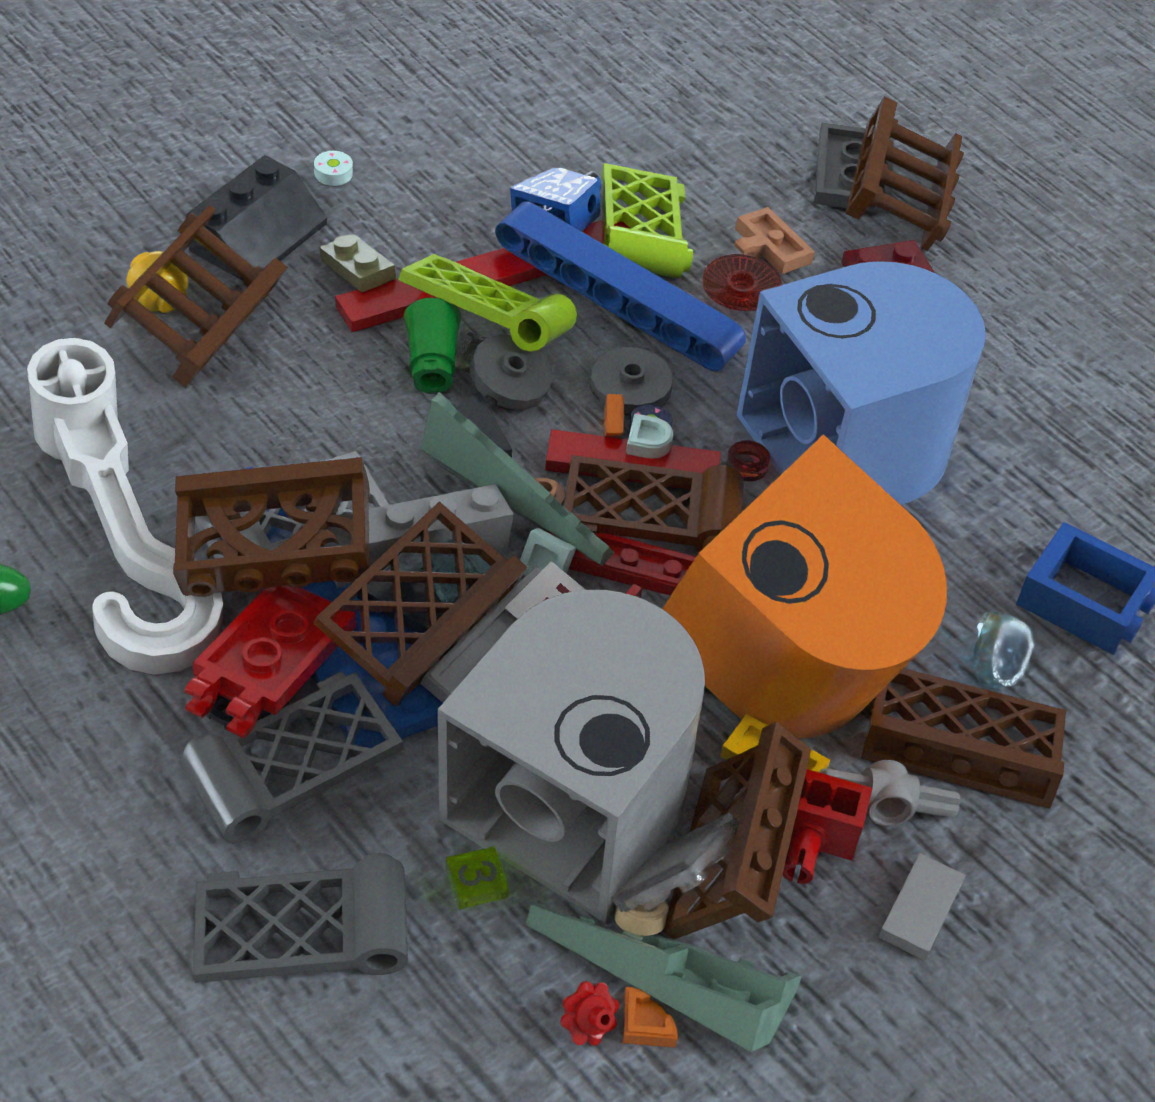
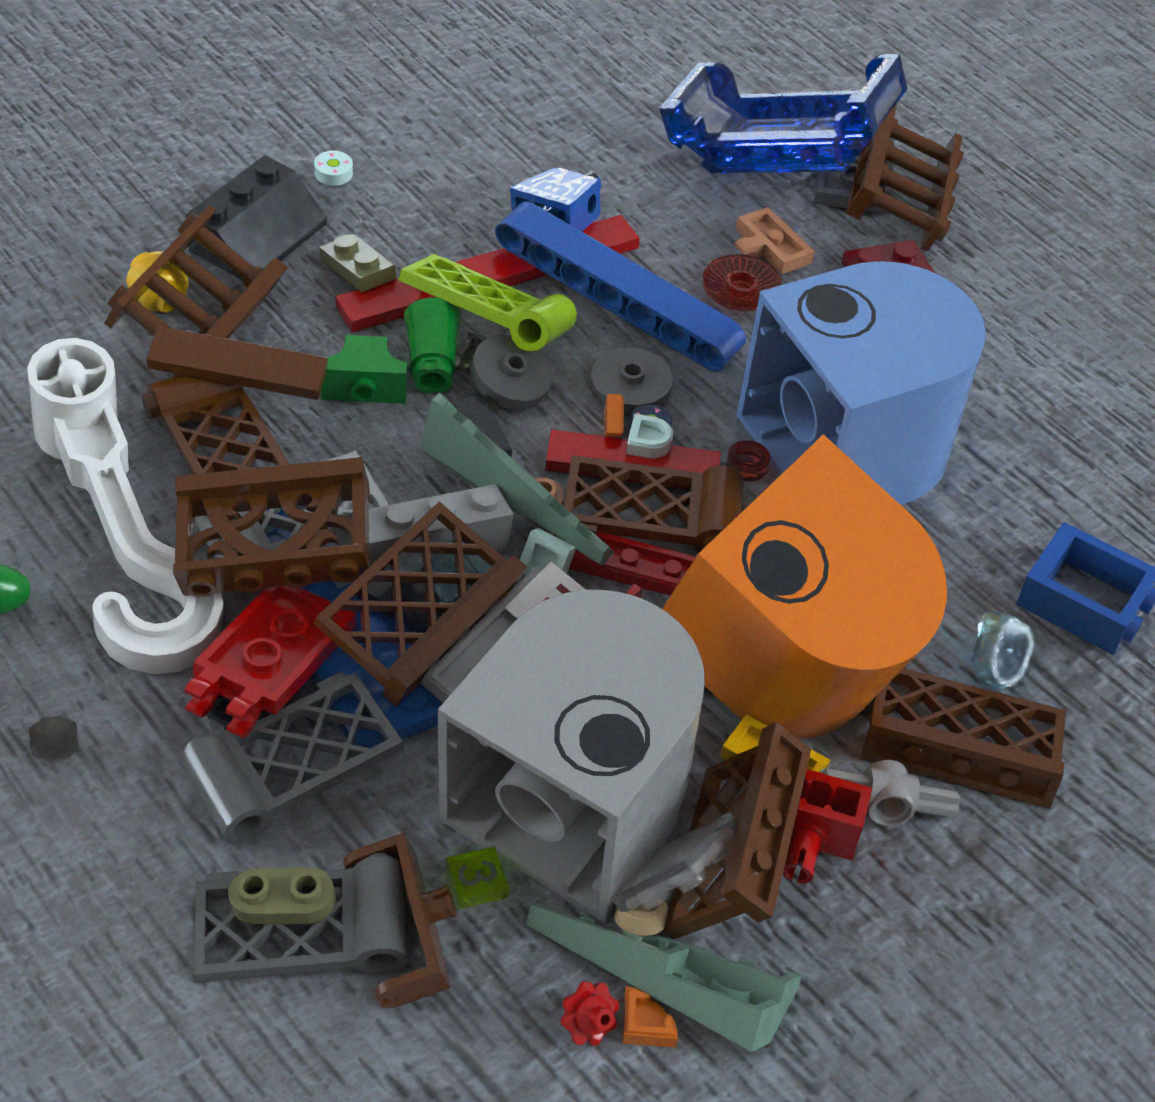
lime piece [601,163,693,279] -> none
light grey tile [878,853,966,961] -> none
none -> clear smoke tile [29,716,79,762]
none -> reddish brown piece [142,375,289,475]
none -> reddish brown tile [146,326,328,400]
none -> olive plate [228,867,336,924]
none -> green brick [321,335,407,404]
none -> reddish brown piece [343,832,458,1008]
none -> clear blue windscreen [659,54,908,173]

